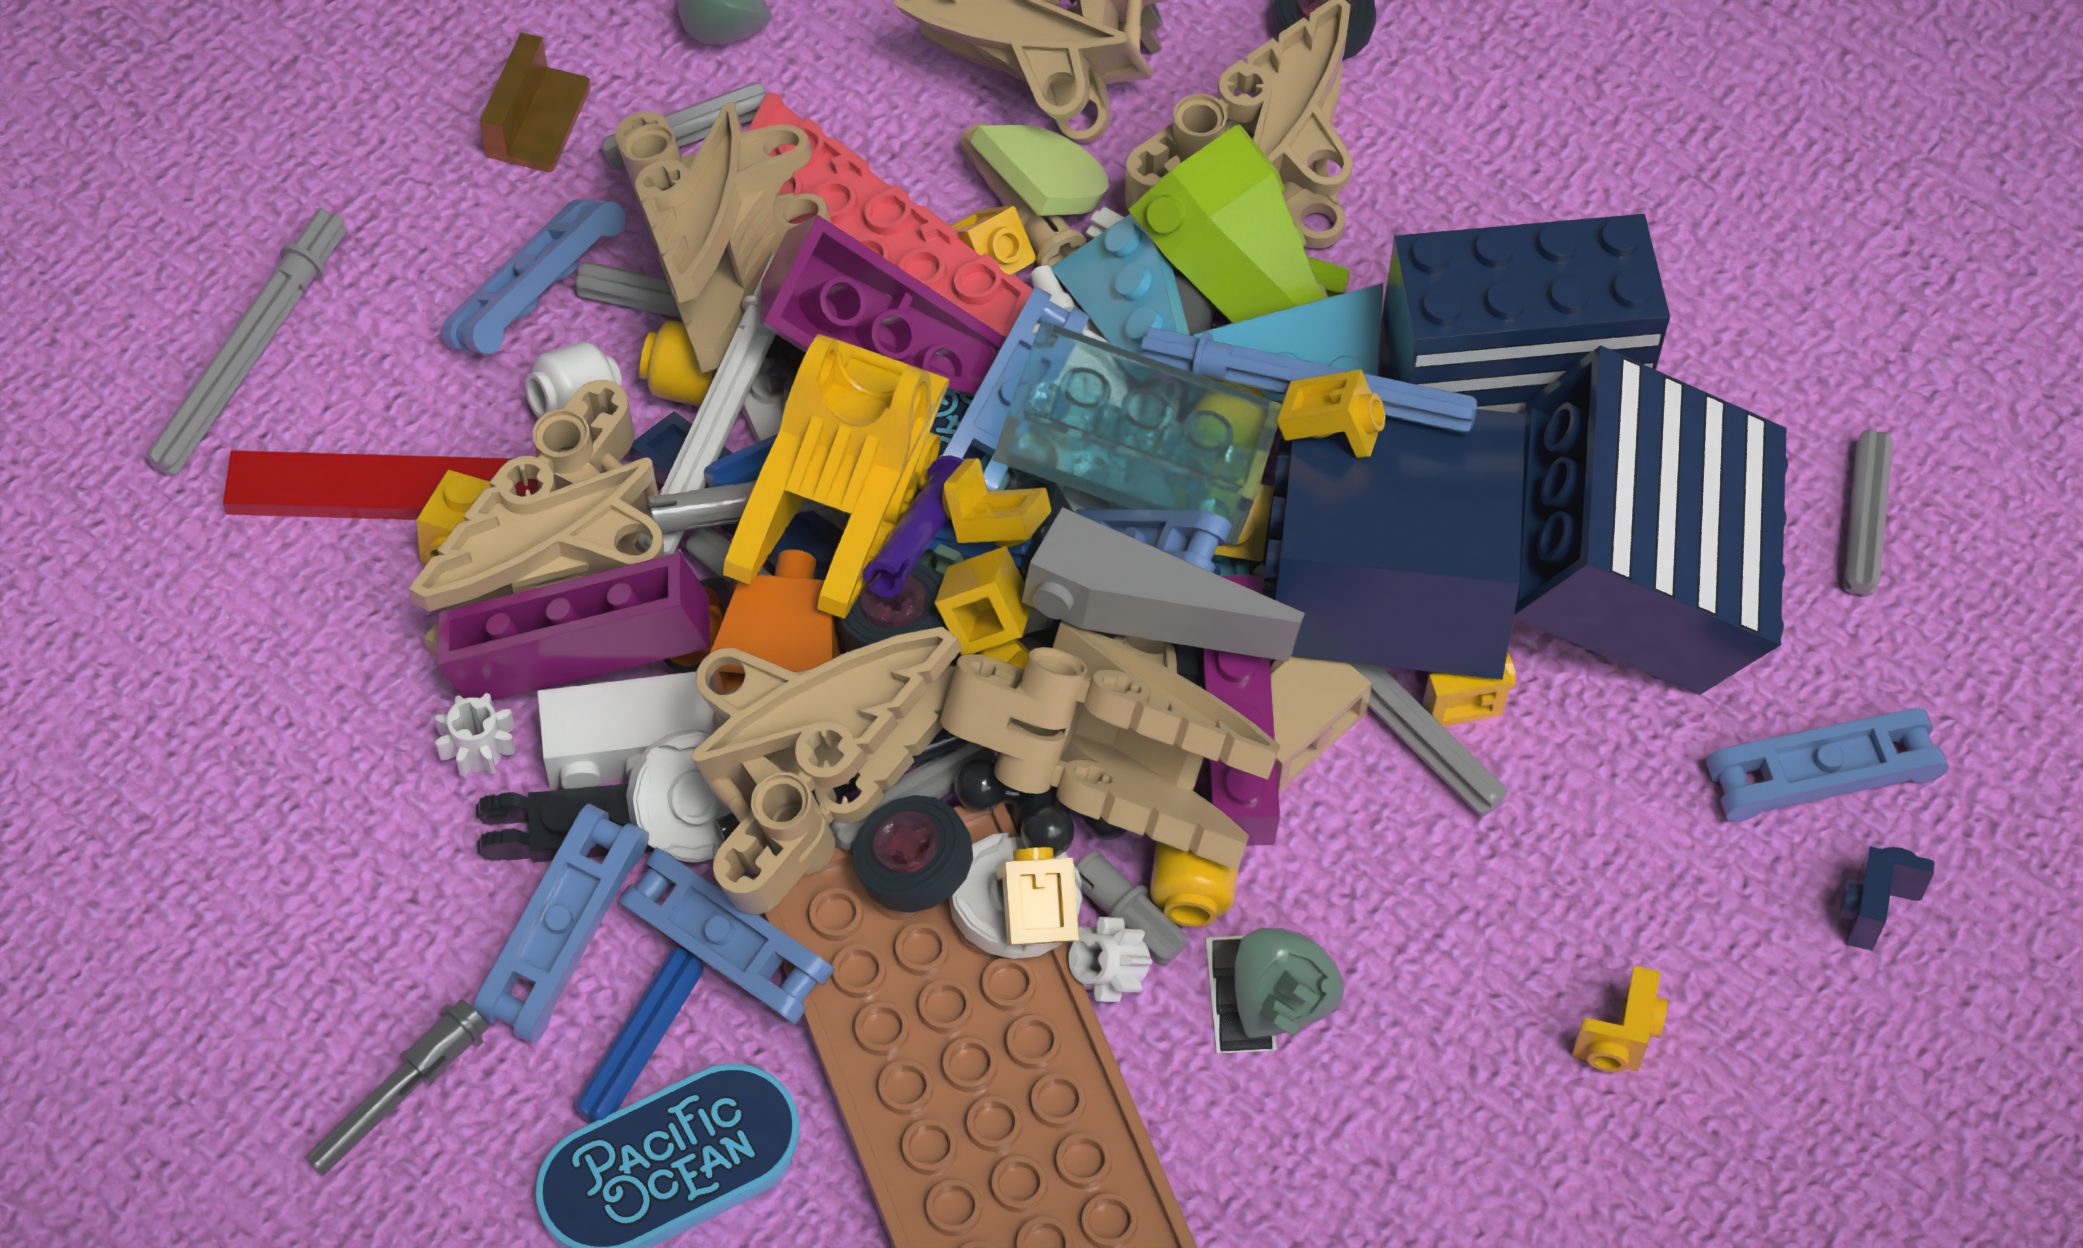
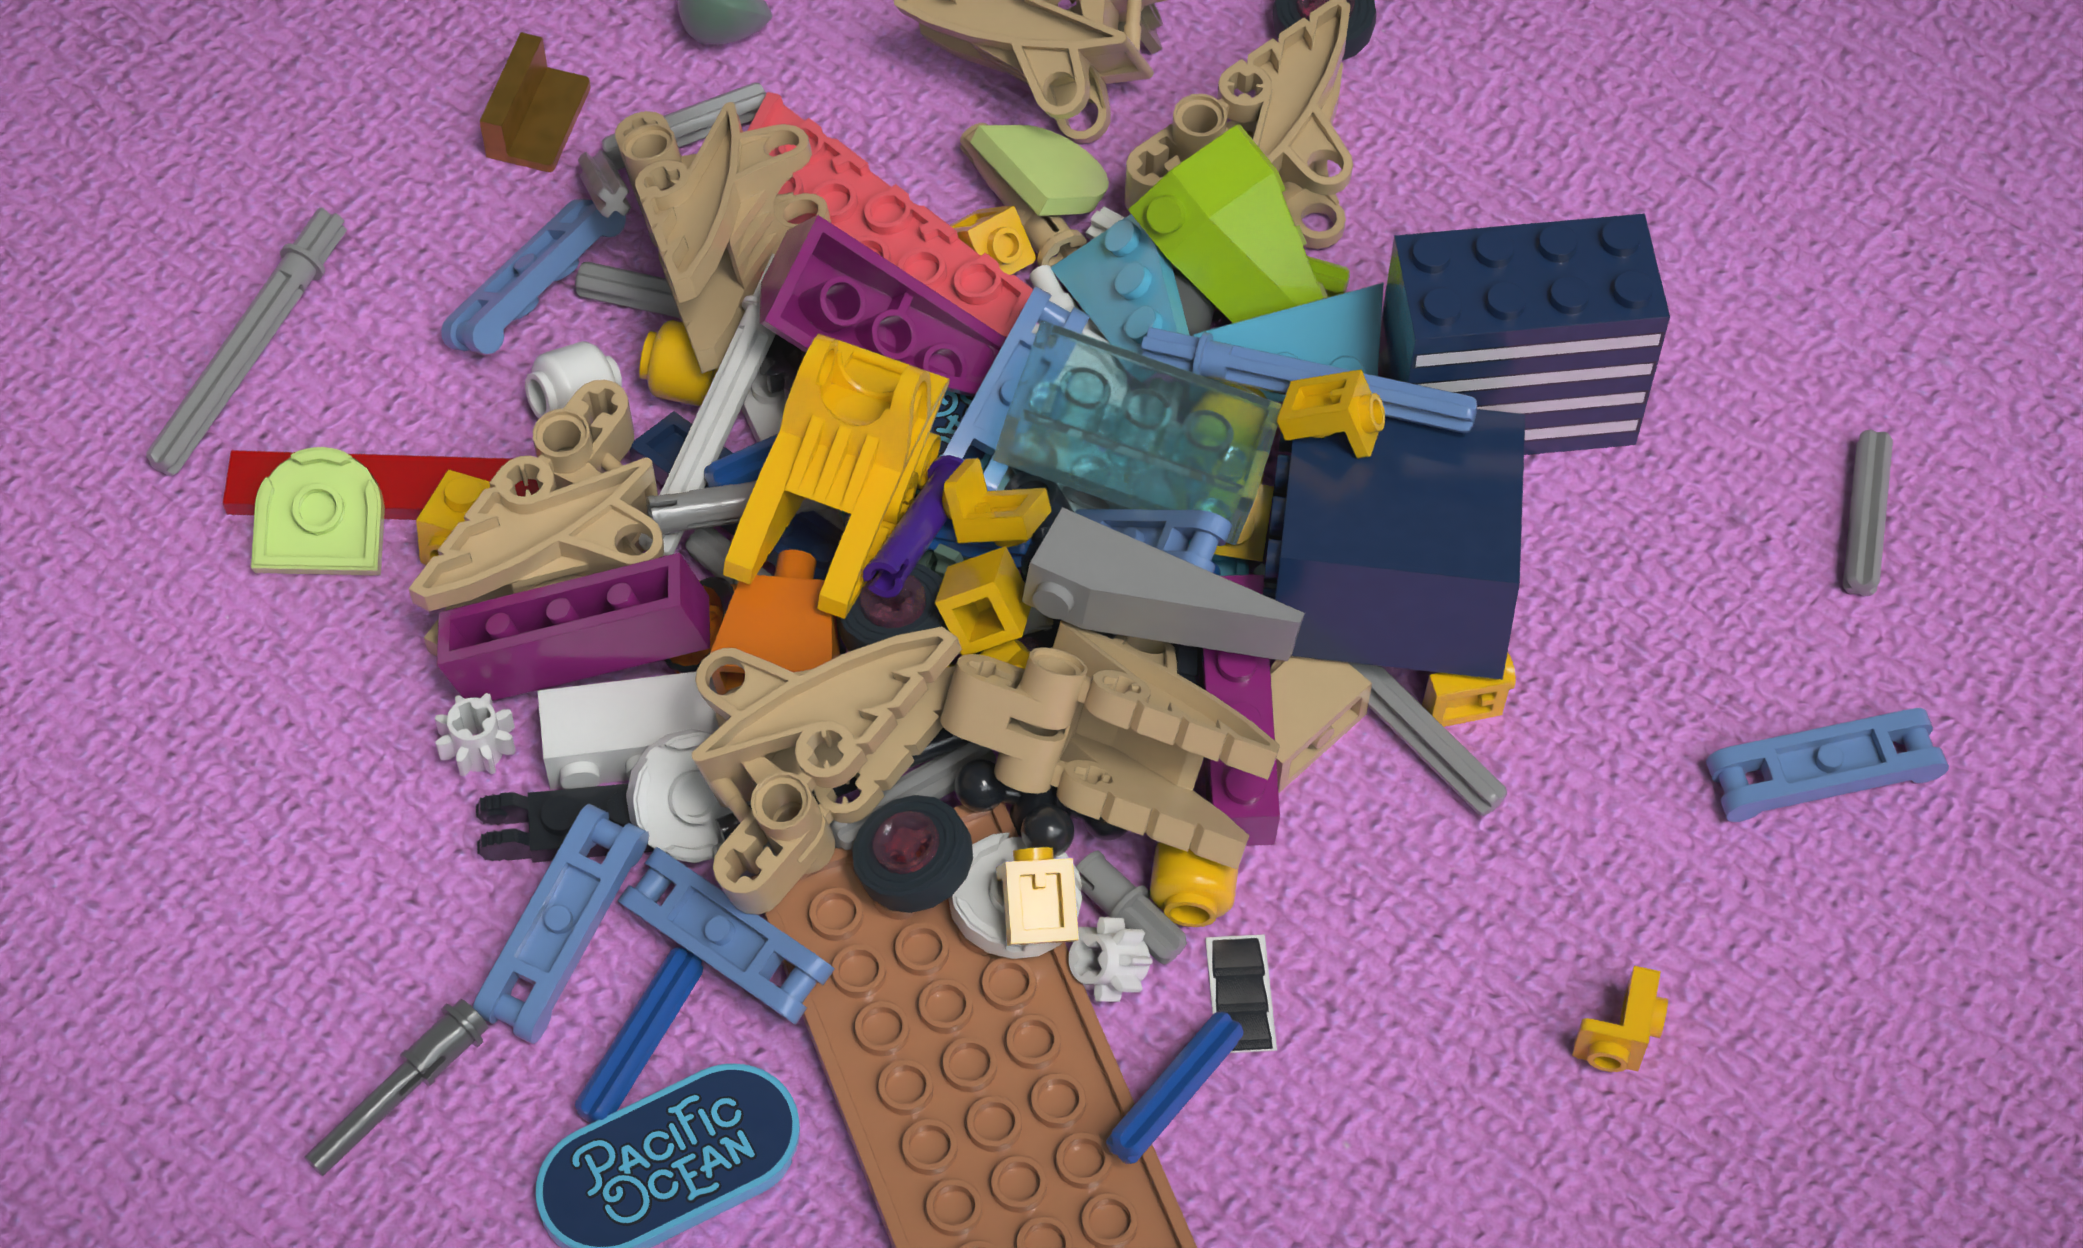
sand green piece [1235,927,1345,1038] -> none
dark blue brick [1514,345,1788,695] -> none
dark blue bracket [1839,846,1935,951] -> none
none -> yellowish green tile [251,447,385,575]
none -> light grey axle [578,150,631,218]
none -> blue axle [1106,1011,1244,1164]

